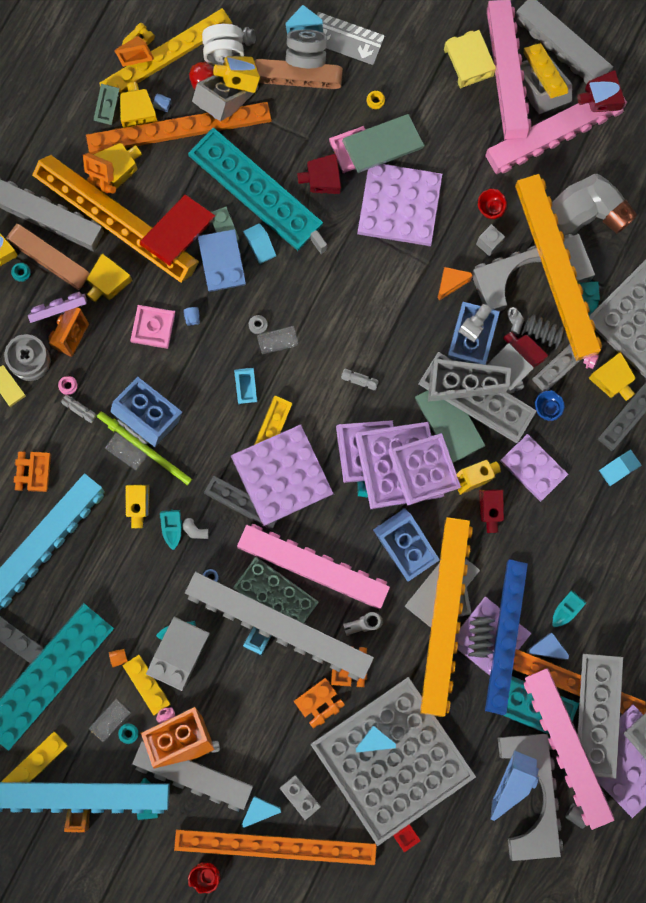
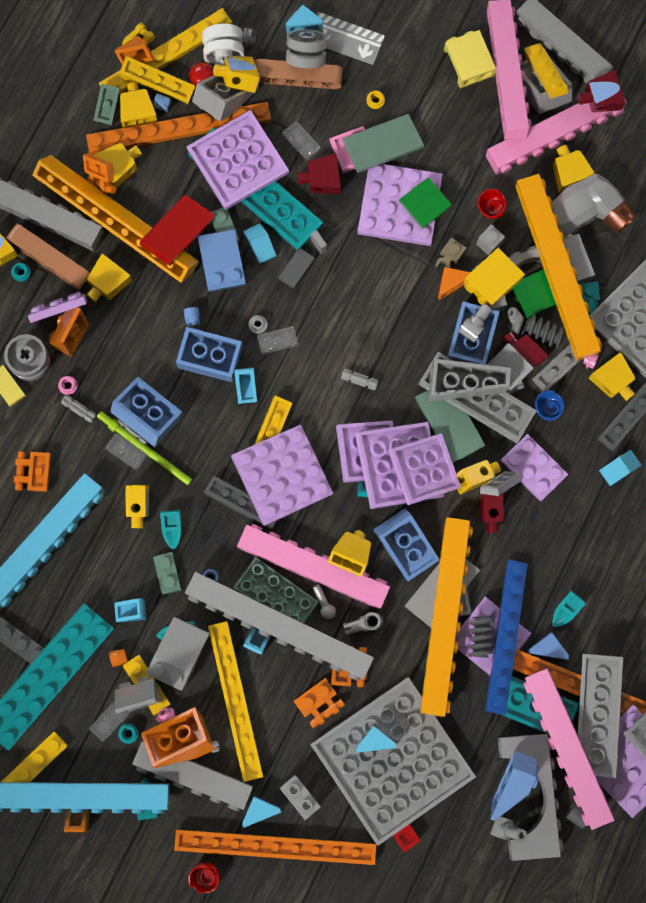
bright pink tile [130,305,175,349] -> none
light grey arm [182,518,209,539] -> none
none -> medium azure slope [115,598,146,622]
none -> light grey slope [115,676,161,714]
none -> yellow plate [119,56,195,104]
none -> sand green plate [153,552,181,595]
none -> medium blue brick [176,327,243,382]
none -> lavender plate [187,110,289,210]
none -> yellow plate [208,621,263,782]
none -> dark grey tile [278,248,315,289]
none -> clear plate [282,121,321,161]
none -> light grey bar [313,584,336,620]
none -> yellow torso [327,530,371,577]
none -> green tile [399,177,452,229]
none -> dark tan plate [436,238,466,268]
none -> yellow brick [464,248,525,308]
none -> light grey tile [480,471,522,496]
none -> light grey pin [490,816,527,842]
none -> green tile [512,269,556,319]
none -> yellow torso [553,145,595,193]

